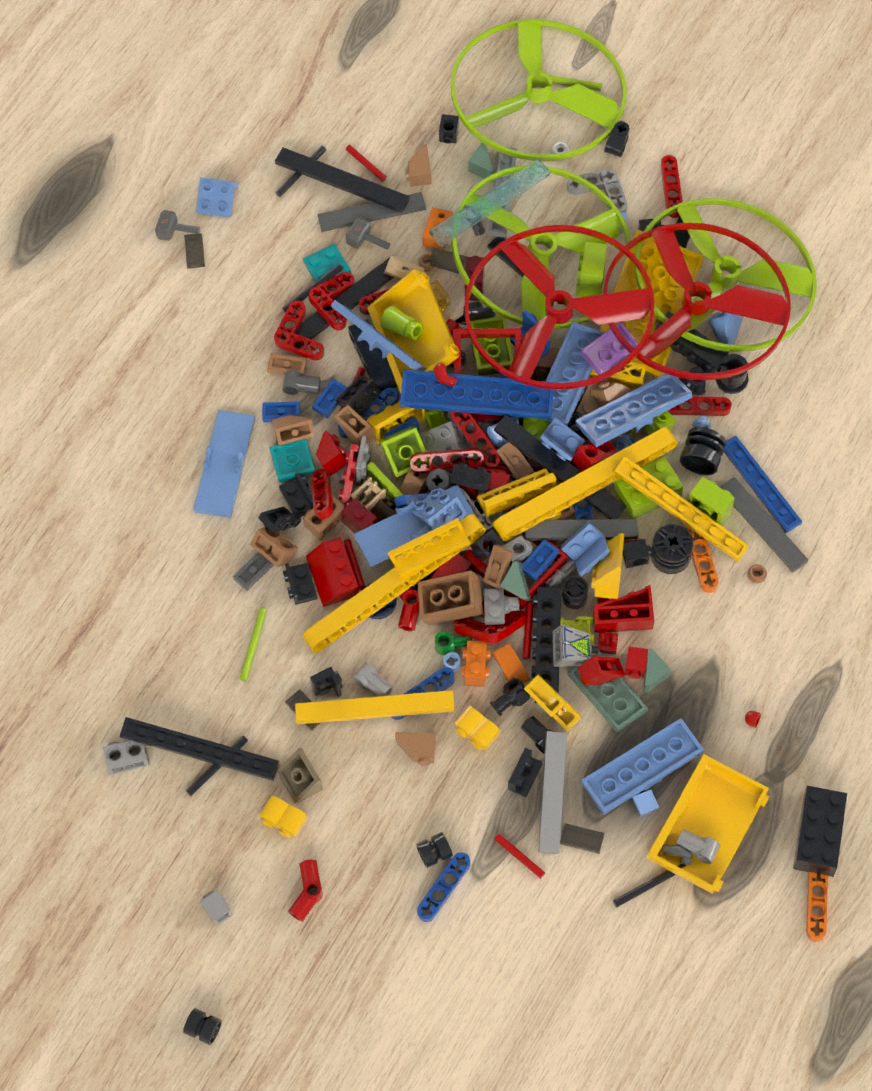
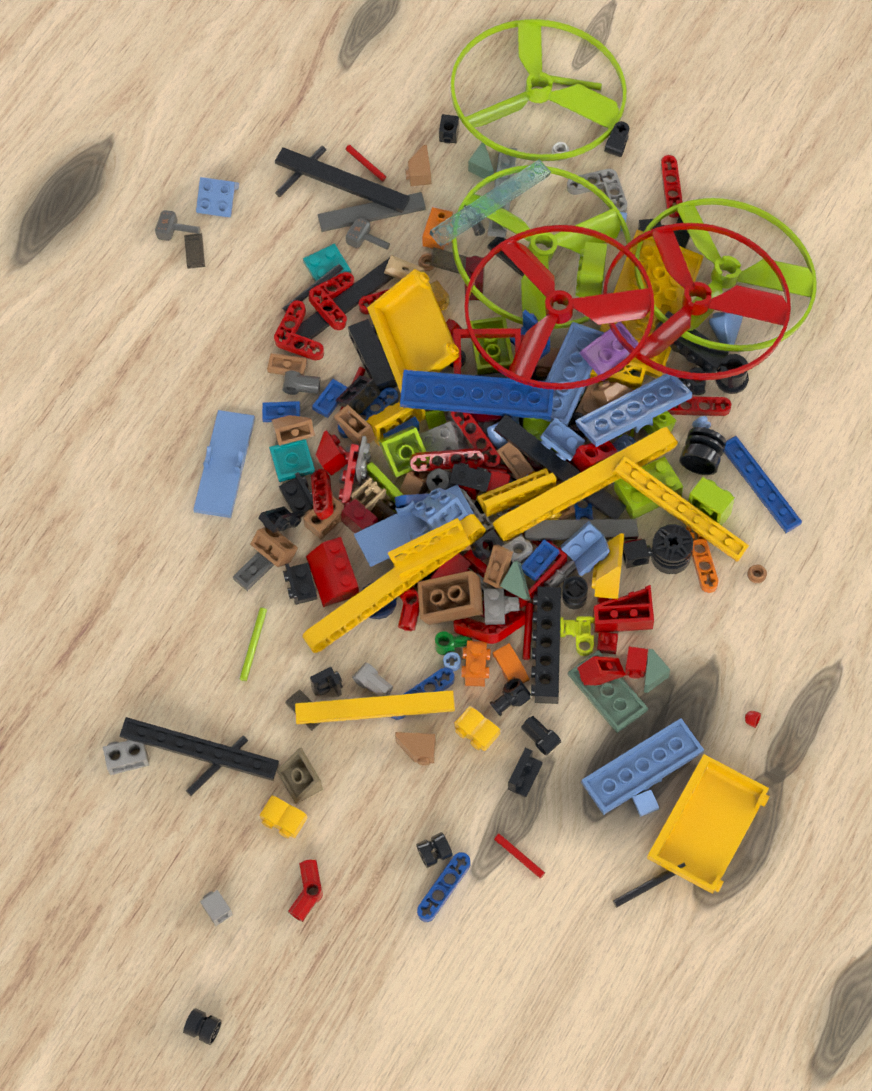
medium blue piece [331,300,427,371] -> none
red bar [343,539,366,590] -> none
lime plant [381,306,423,340] -> none
red arm [434,363,457,387] -> none
black hat [455,302,496,325] -> none
yellow slope [524,675,583,731] -> none
light grey tile [538,731,567,854] -> none
light grey torso [552,625,599,667] -> none
clear smoke tile [560,823,604,854] -> none
dark grey arm [663,845,693,865] -> none
light grey piece [676,829,720,864] -> none
dark grey tile [720,477,808,573] -> none
black brick [793,785,847,877] -> none
orange beam [806,872,828,942] -> none

